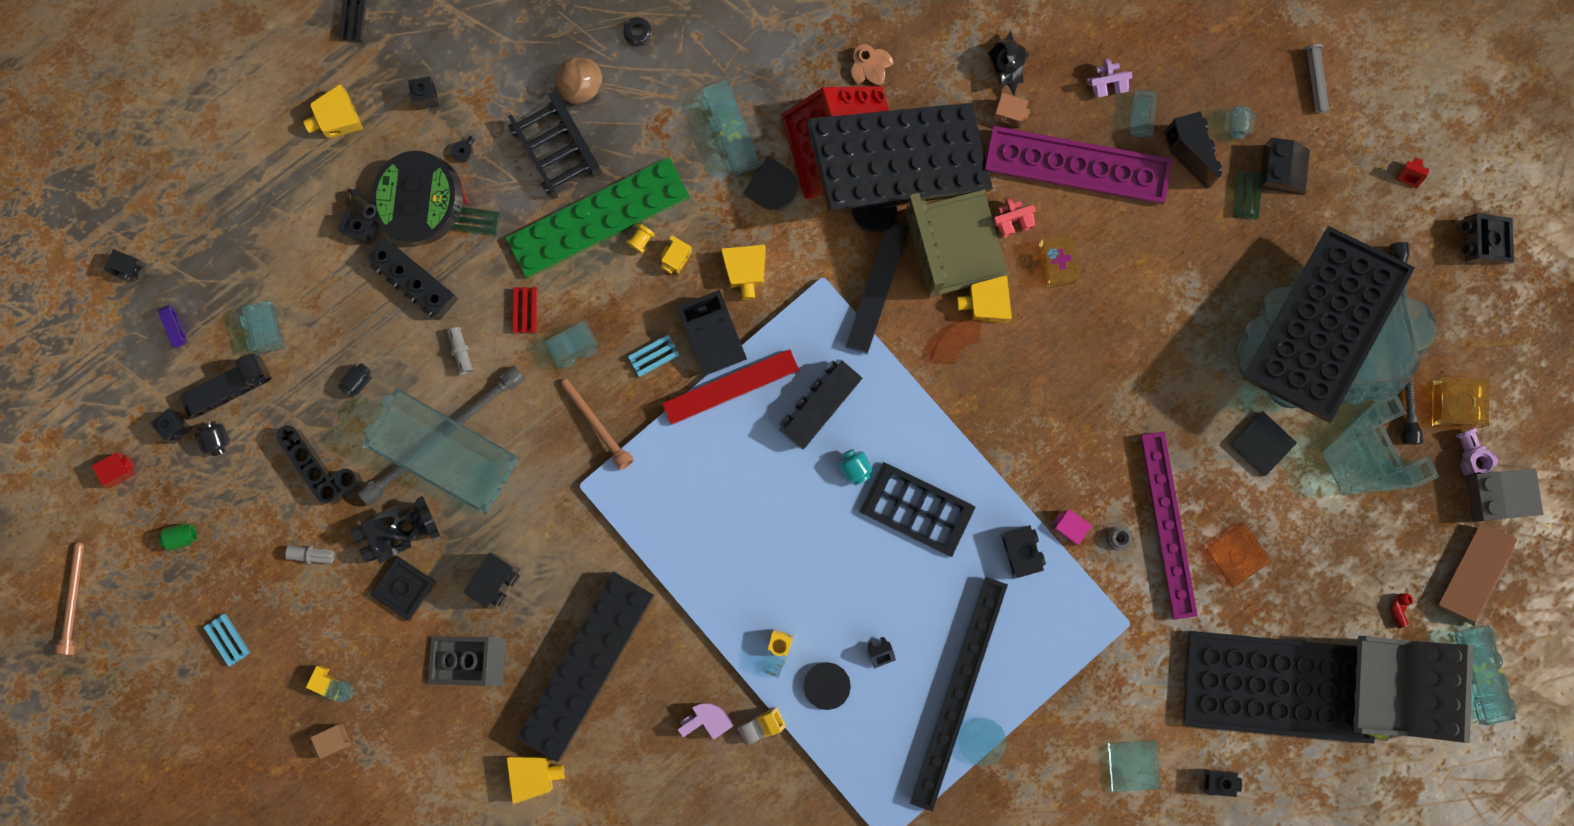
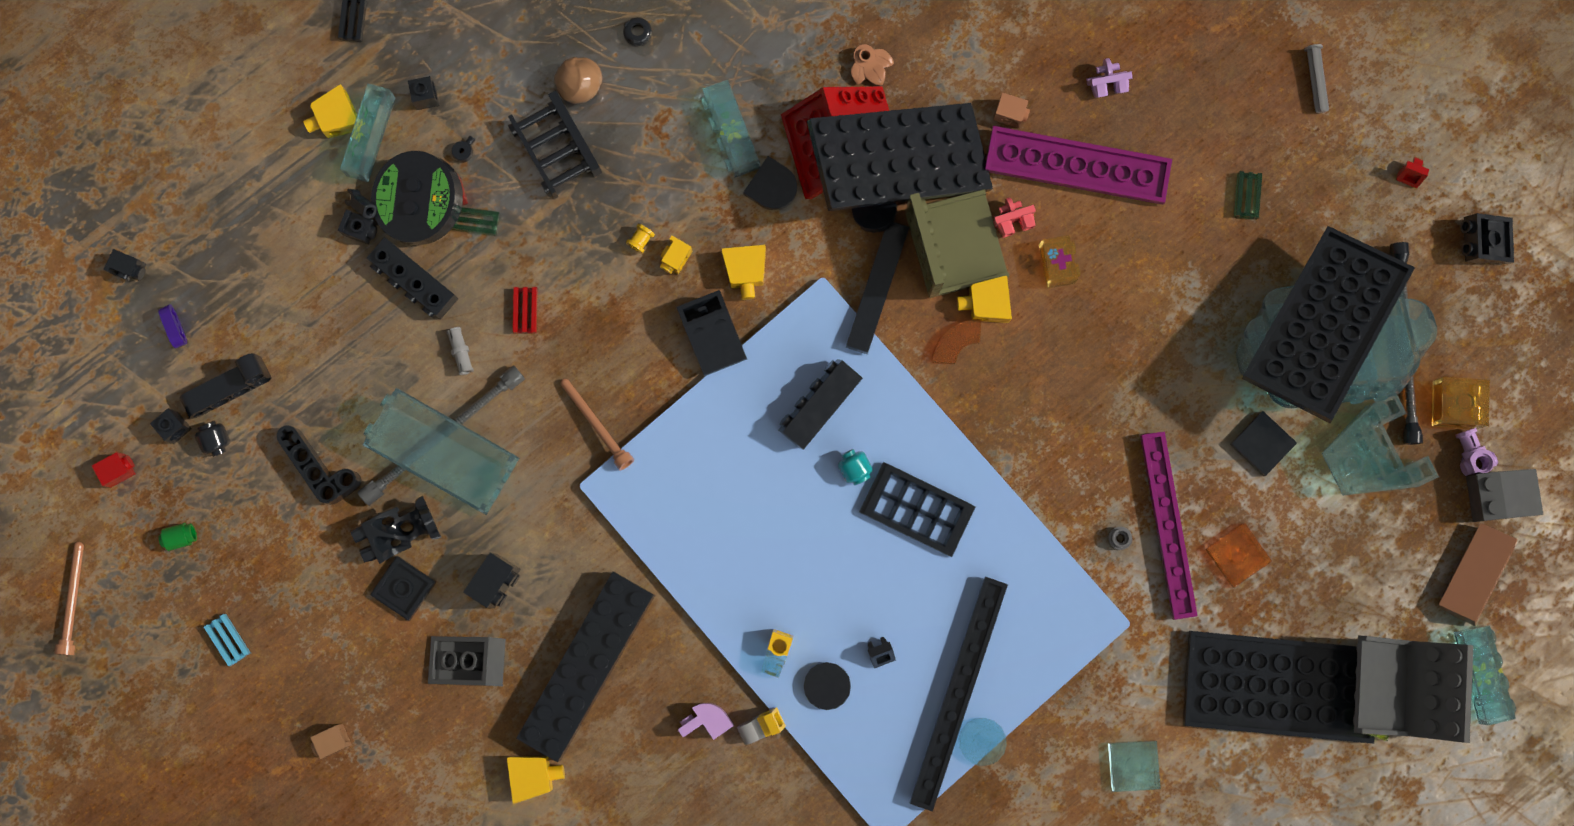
clear light blue brick [240,301,285,355] -> none
light grey axle [286,545,335,564] -> none
leg [306,665,355,702] -> none
black brick [338,363,372,398] -> none
green plate [506,157,690,279] -> none
clear light blue brick [545,320,600,369] -> none
medium azure tile [628,335,680,378] -> none
red tile [662,349,799,425] -> none
black hair [987,30,1030,96] -> none
black brick [1001,525,1046,579] -> none
dark pink brick [1052,509,1092,546] -> none
clear light blue plate [1129,90,1157,139] -> none
black slope [1164,111,1222,189] -> none
black brick [1204,769,1242,797] -> none
clear light blue head [1224,106,1256,139] -> none
black slope [1259,137,1310,195] -> none
red arm [1390,593,1413,628] -> none
none -> clear light blue brick [340,83,396,182]

